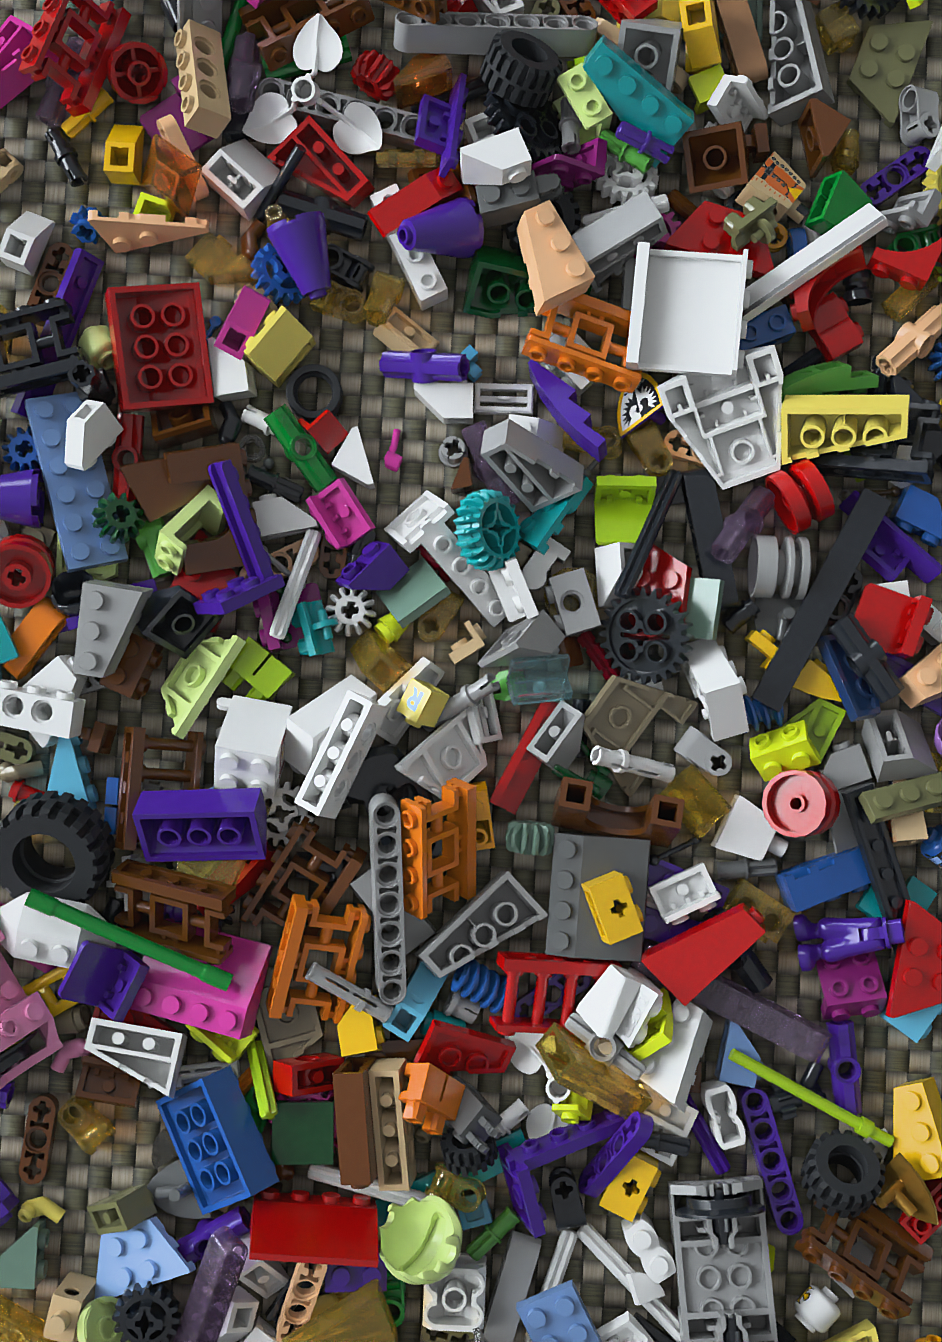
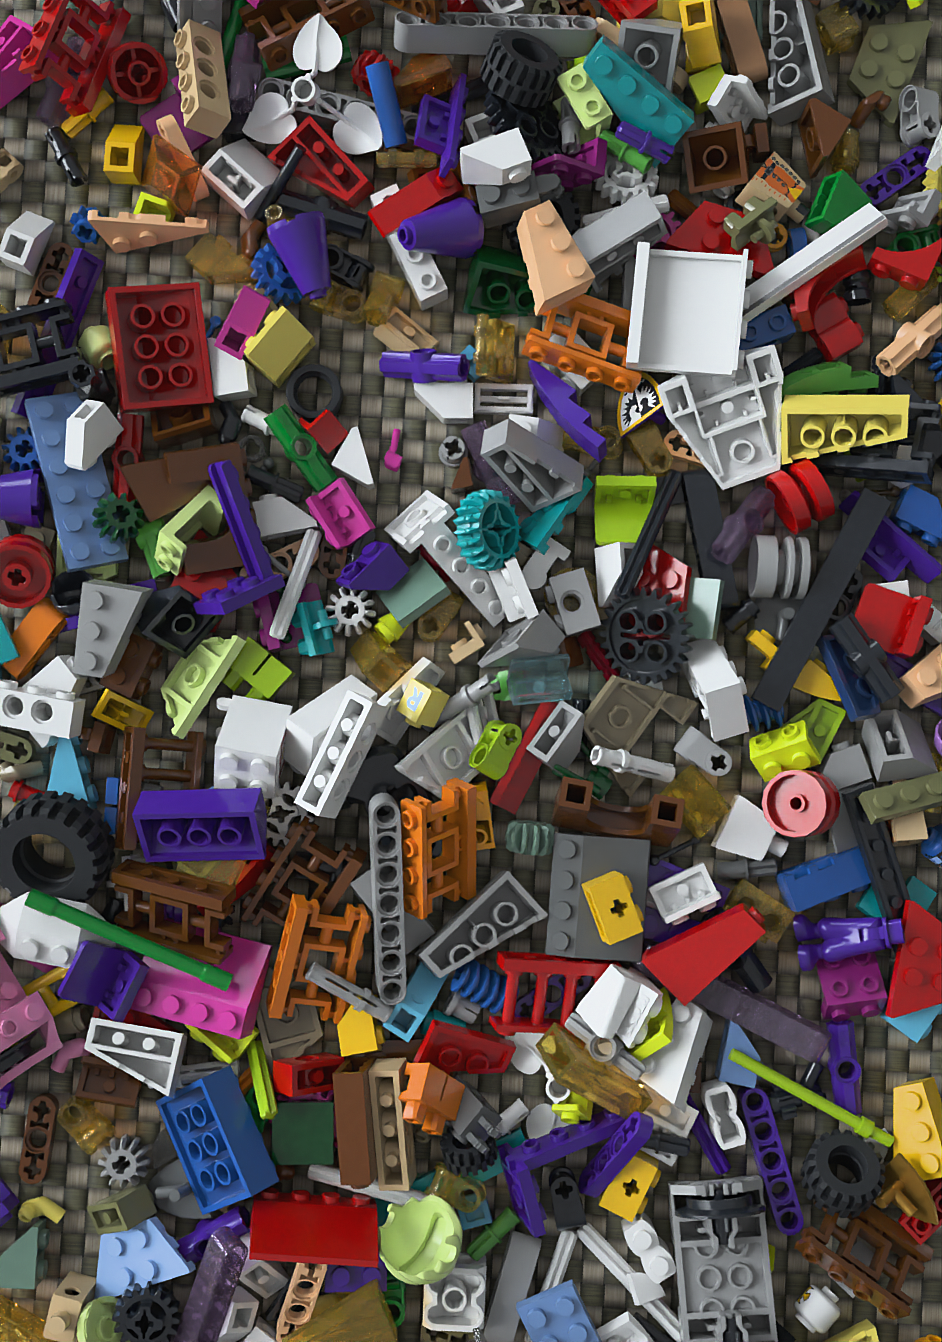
none -> yellow slope [91,688,154,731]
none -> light grey gear [98,1134,151,1189]
none -> blue piece [365,61,408,149]
none -> lime piece [469,719,522,780]
none -> clear yellow plate [473,314,515,384]
none -> reddish brown arm [850,90,892,129]

